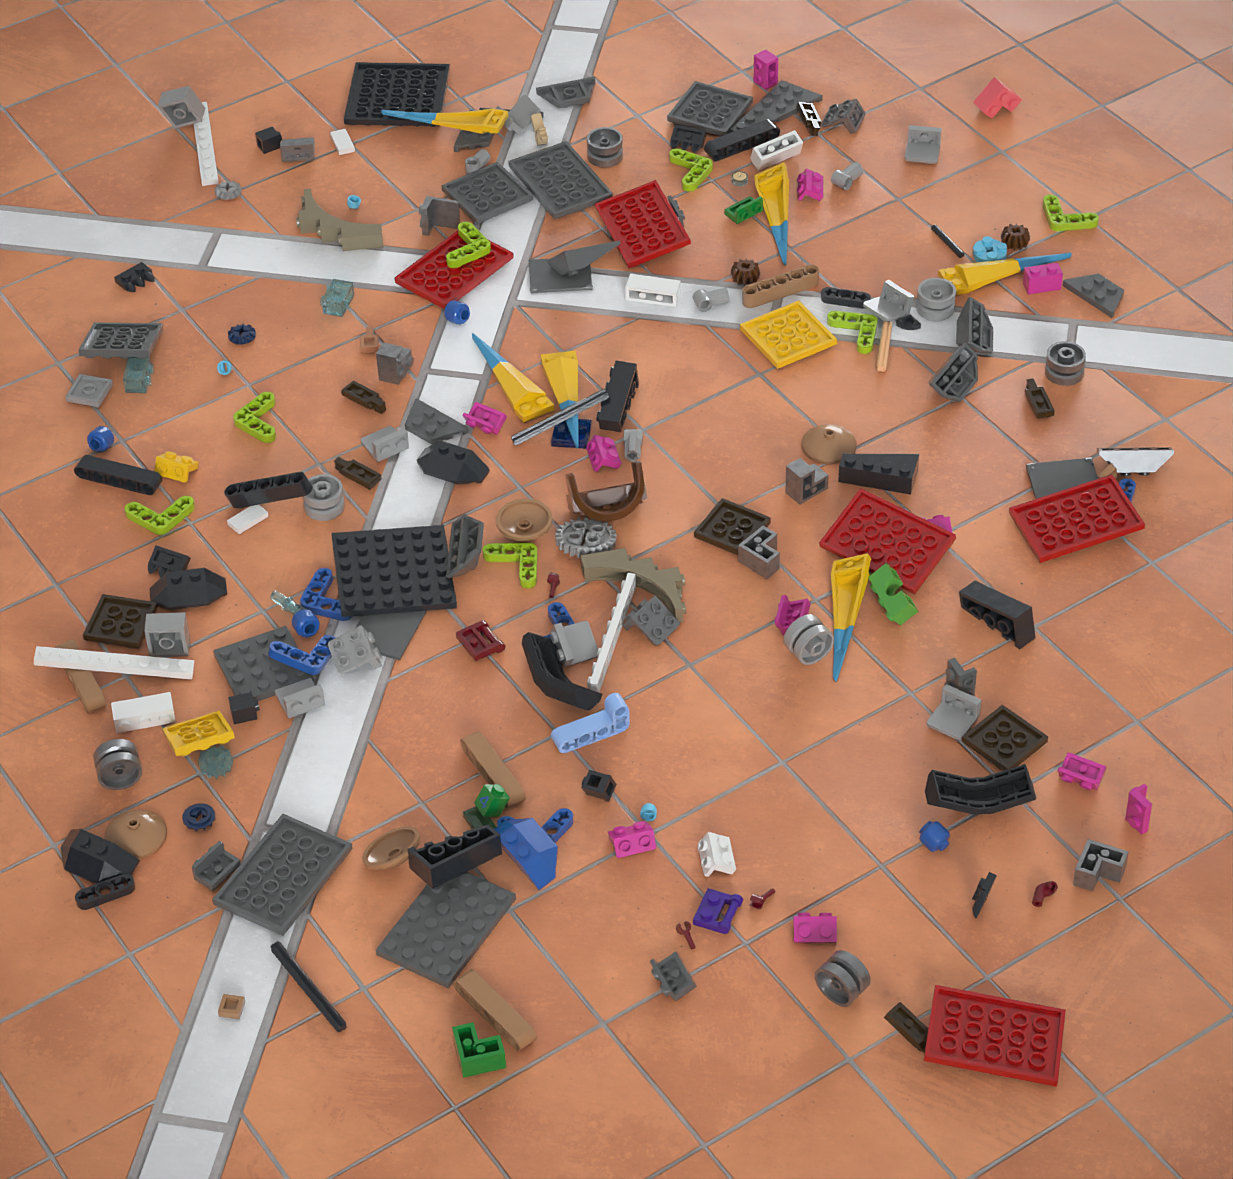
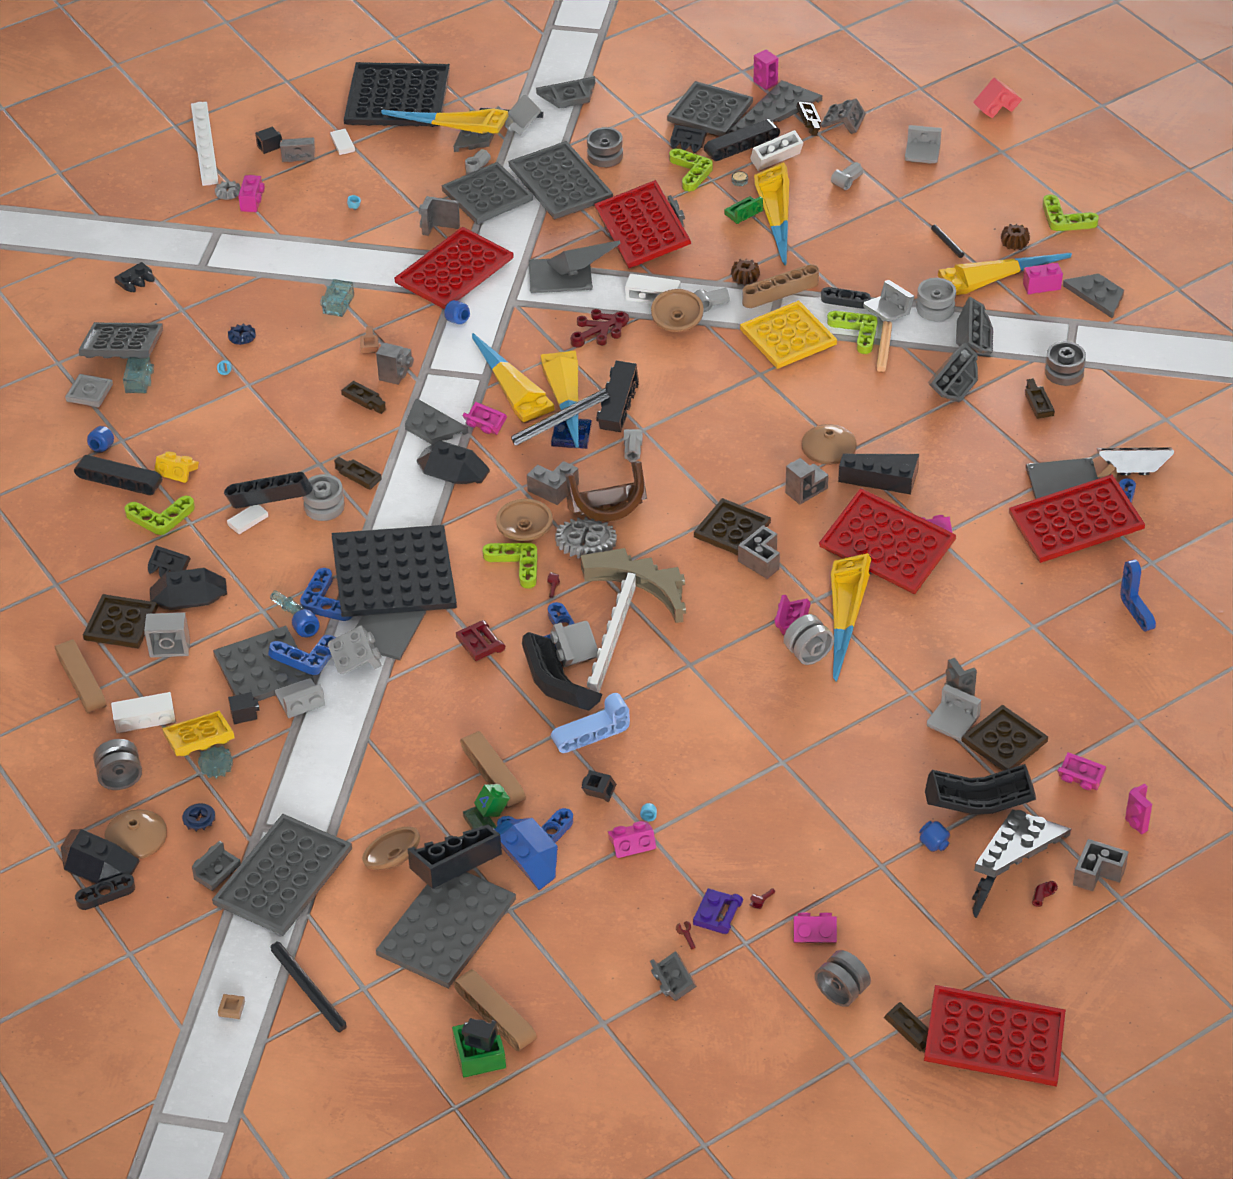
white plate [34,646,194,679] -> none
light grey brick [158,86,206,128] -> none
lime beam [233,392,276,443] -> none
dark tan arch [296,189,383,251] -> none
light grey bracket [361,426,409,462] -> none
lime beam [446,222,491,268] -> none
dark grey wedge [446,514,484,579] -> none
tan bar [530,113,548,145] -> none
dark pink bracket [586,435,621,472] -> none
flat silver bracket [622,596,680,646] -> none
white bracket [698,832,736,877] -> none
dark pink bracket [797,168,823,201] -> none
bright green arch [868,564,919,625] -> none
black tile [896,314,921,330] -> none
black wedge [959,581,1036,650] -> none
medium azure plate [973,236,1007,262] -> none
none -> dark pink brick [238,175,265,212]
none -> black brick [462,1018,498,1052]
none -> flat silver brick [527,461,579,505]
none -> dark red plant [570,309,629,348]
none -> medium nougat dish [651,289,704,332]
none -> wing [974,809,1071,877]
none -> blue beam [1120,559,1156,632]

